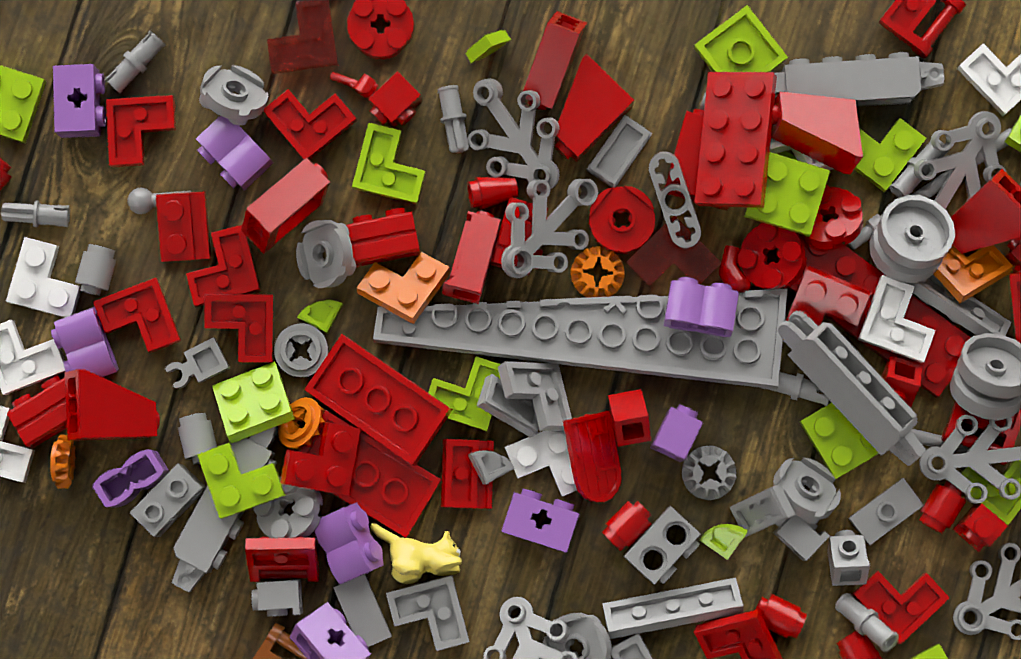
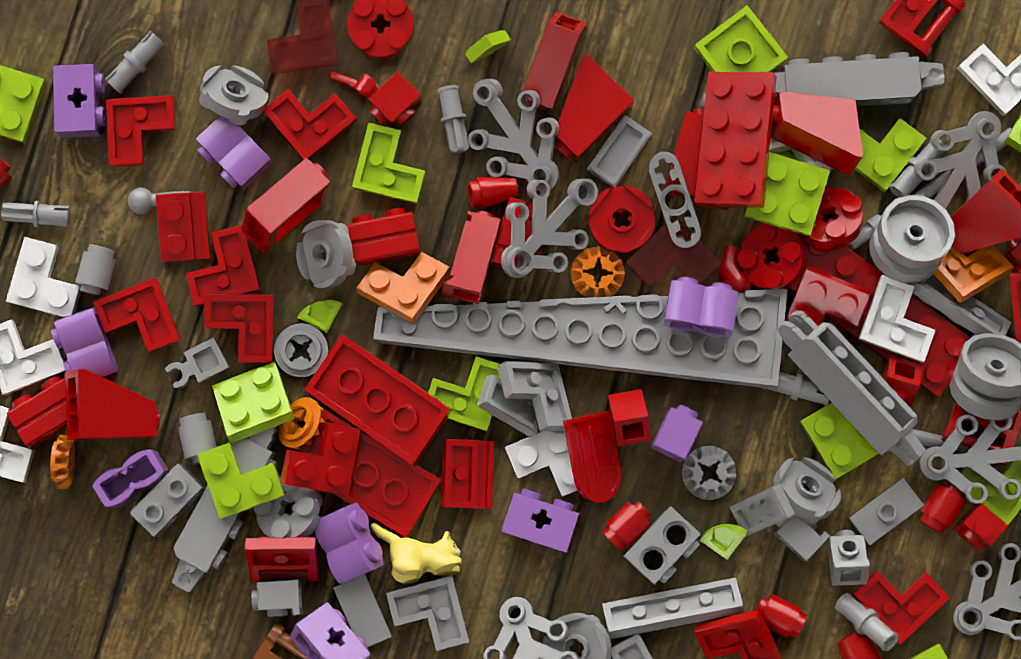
light grey tile [467,450,515,484] -> none

